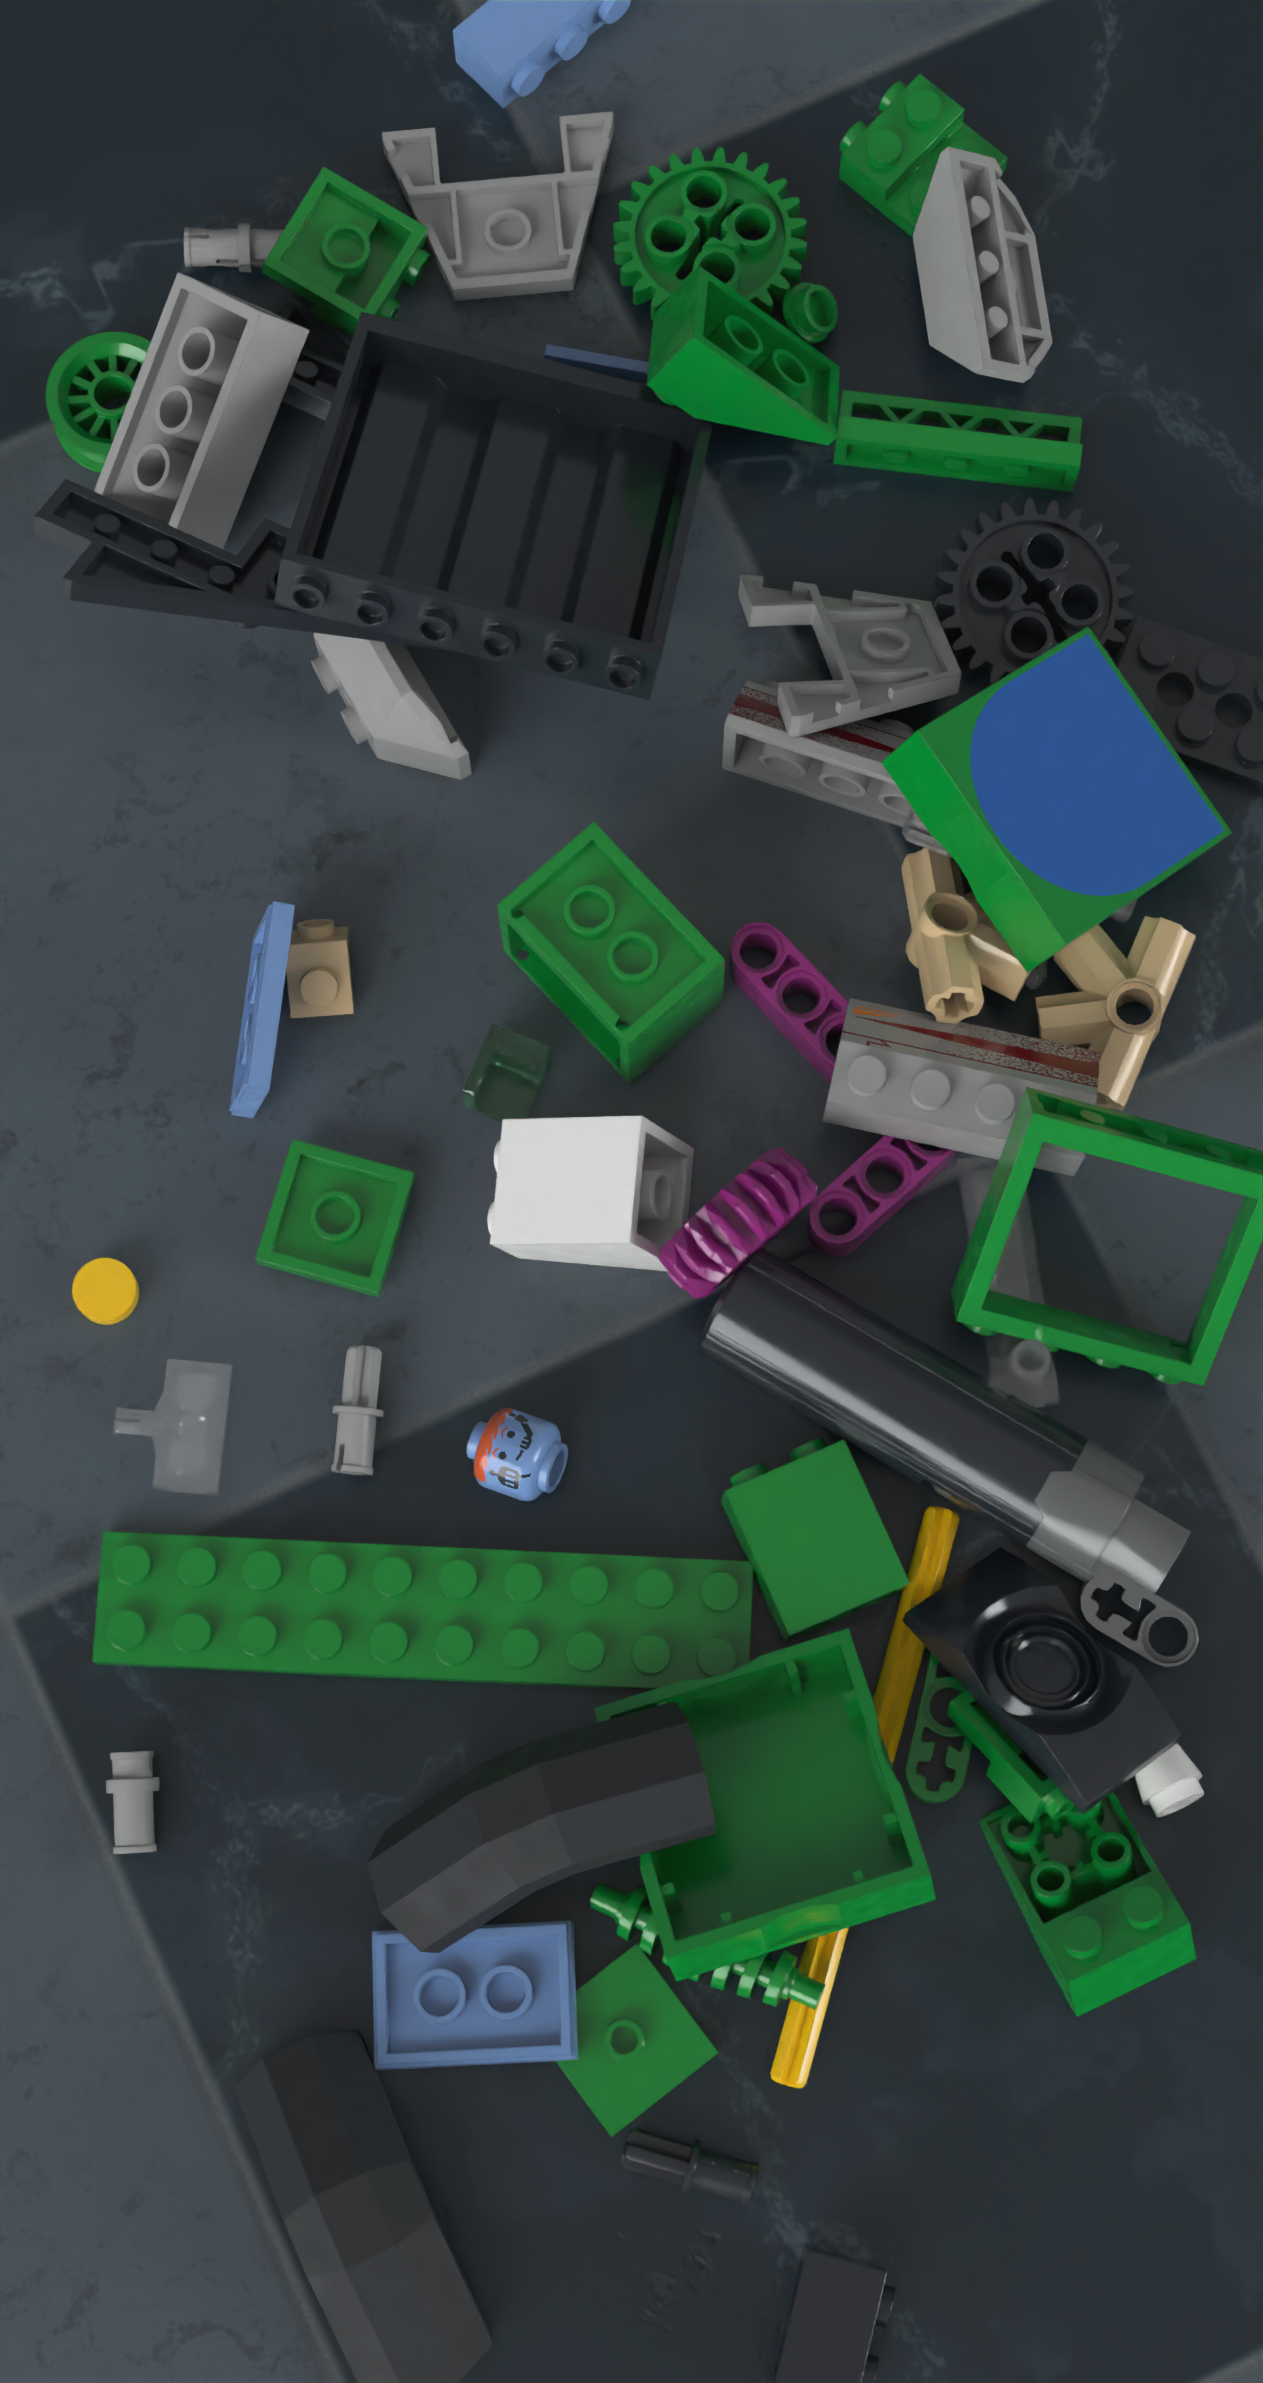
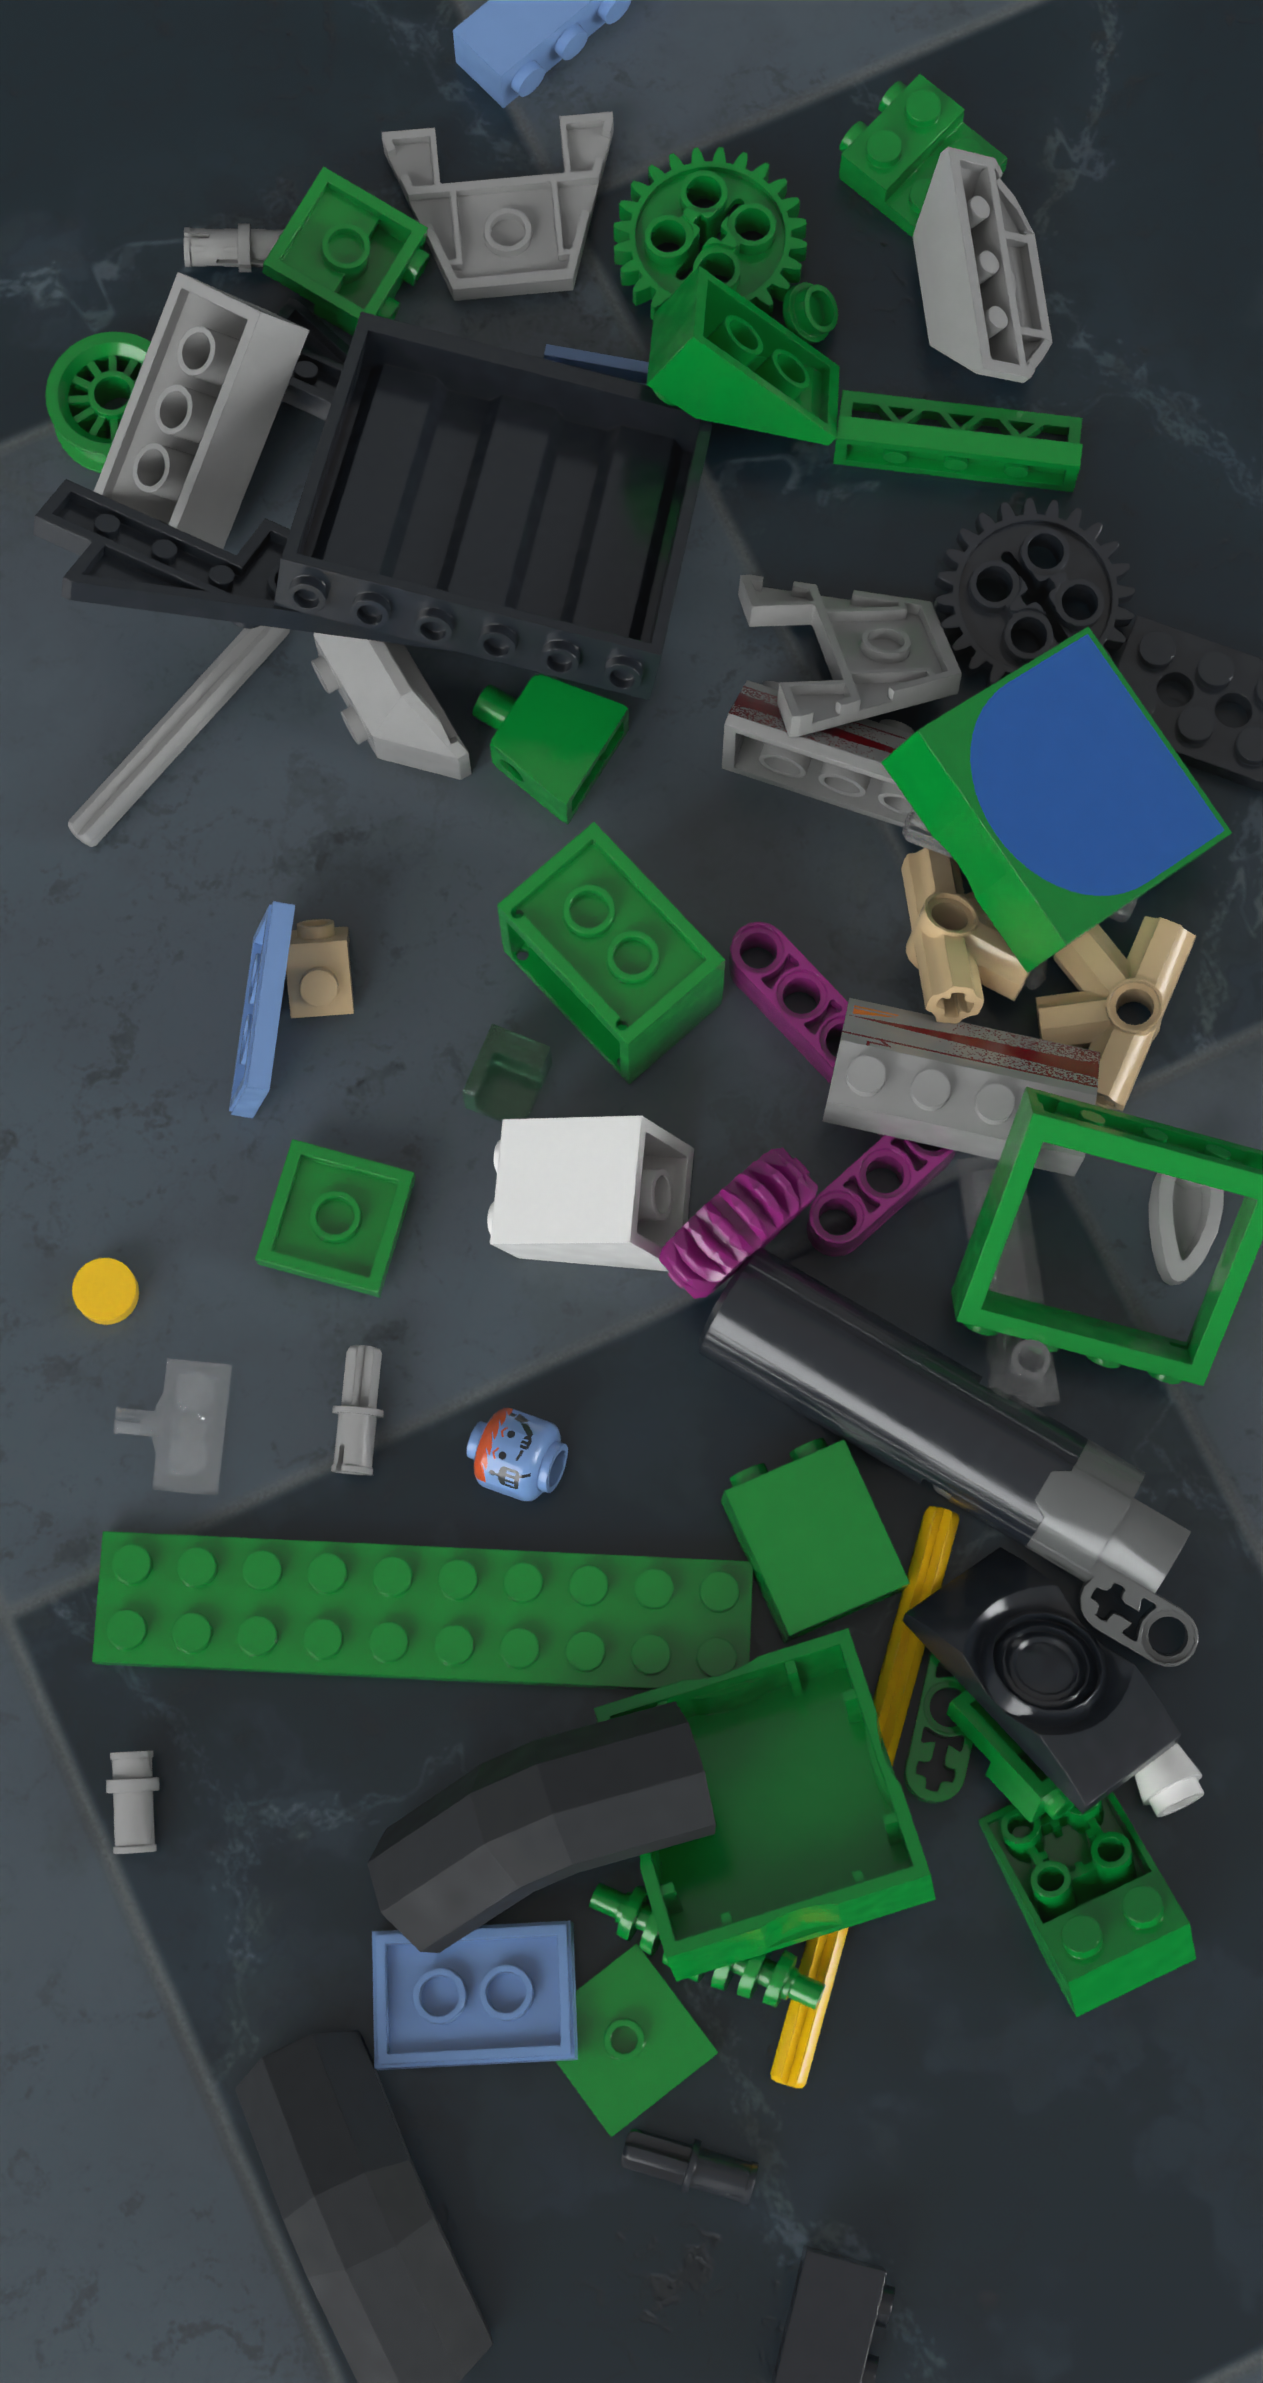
none -> light grey axle [68,626,290,847]
none -> green torso [472,674,629,825]
none -> light grey arm [1148,1173,1224,1286]

